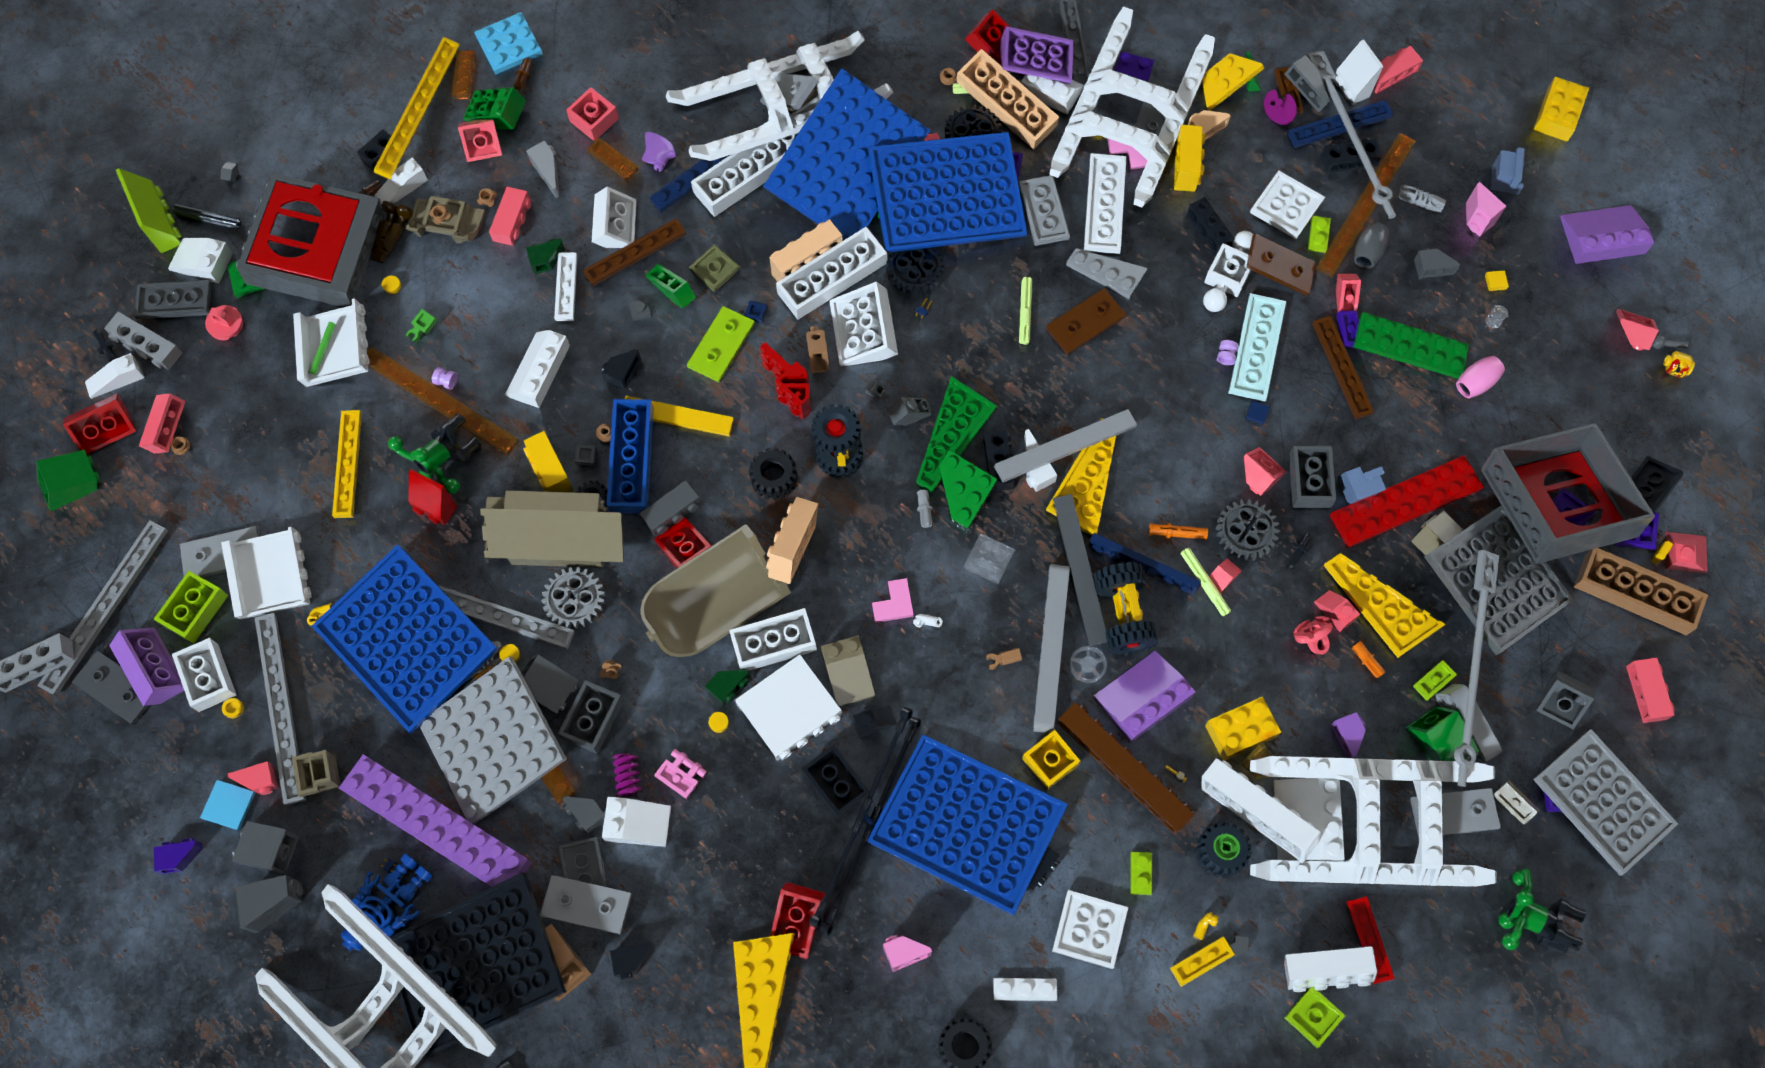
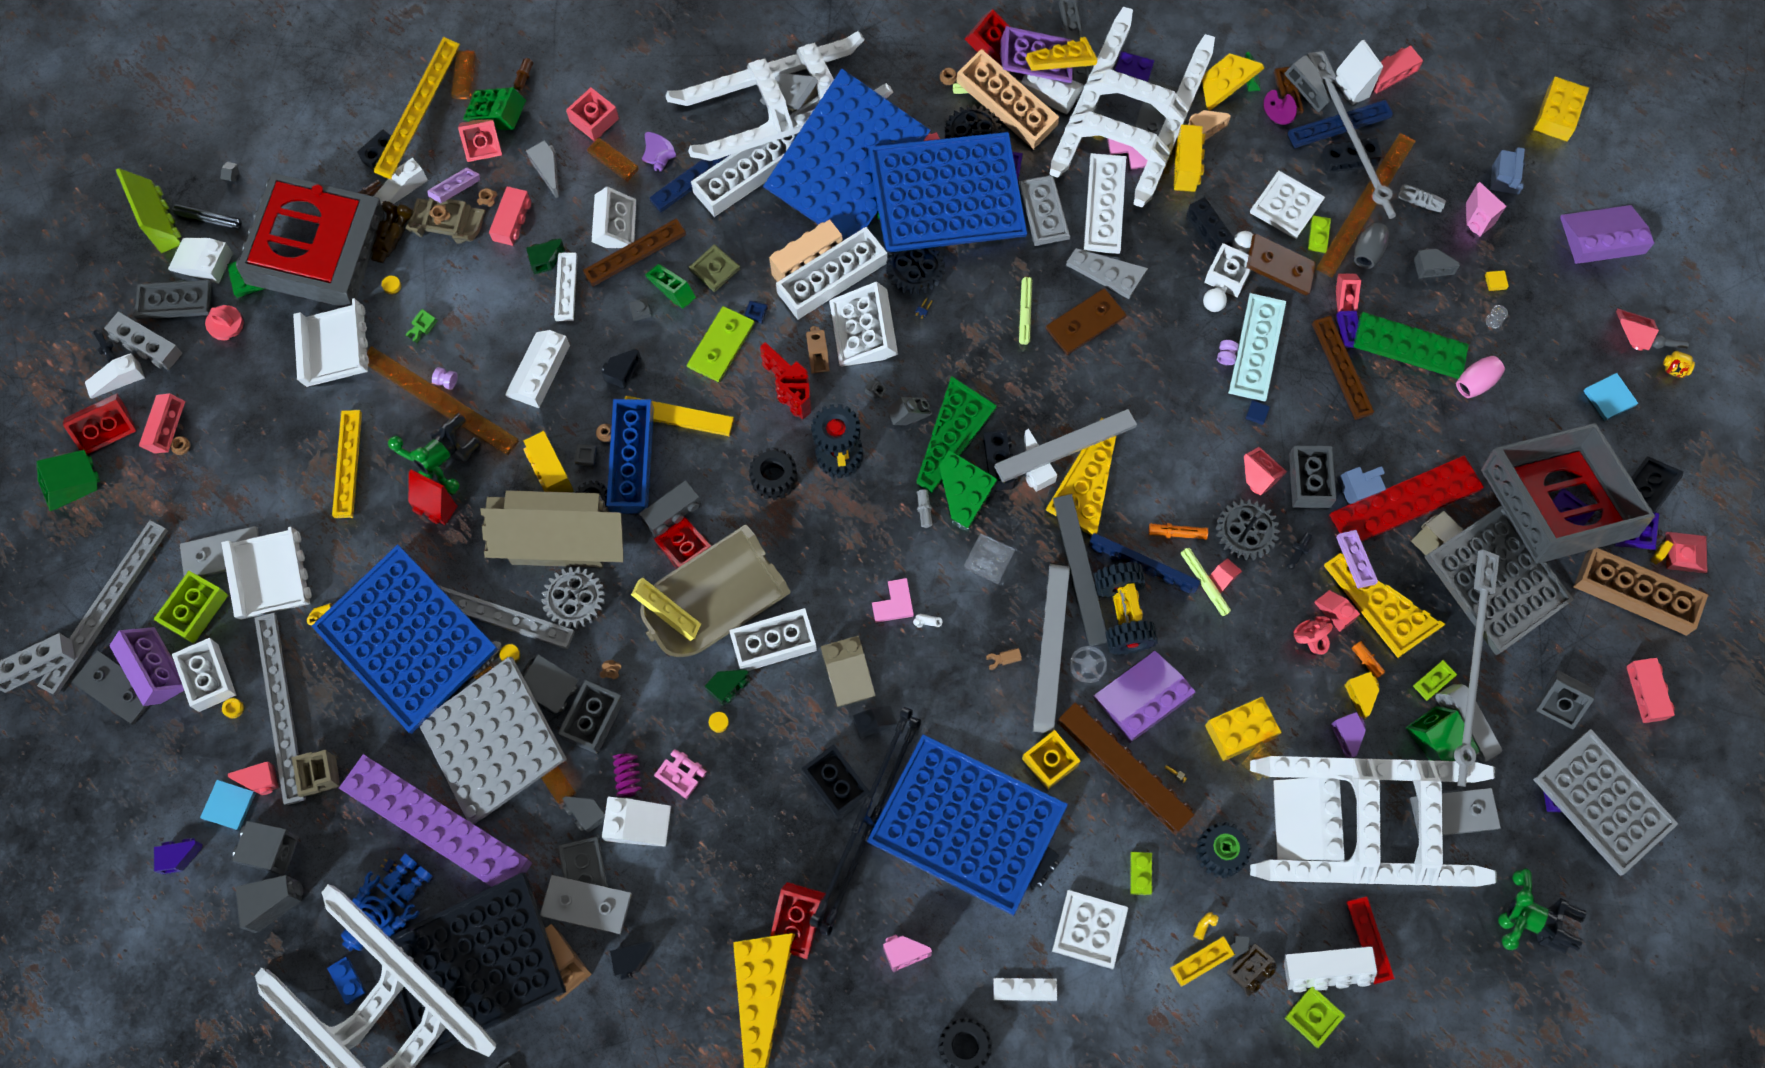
bright green bar [309,321,336,375] -> none
medium azure plate [474,12,543,75] -> none
white panel [735,654,842,761] -> none
light nougat brick [766,497,818,584] -> none
white brick [1202,758,1320,863] -> none
plate [1493,780,1539,825] -> none
none -> blue plate [327,957,367,1005]
none -> lavender plate [427,168,480,203]
none -> light yellow plate [631,578,701,641]
none -> yellow wing [1026,37,1098,71]
none -> dark brown bracket [1227,943,1277,996]
none -> lavender plate [1336,530,1378,589]
none -> yellow slope [1344,672,1379,720]
none -> medium azure tile [1584,373,1638,421]

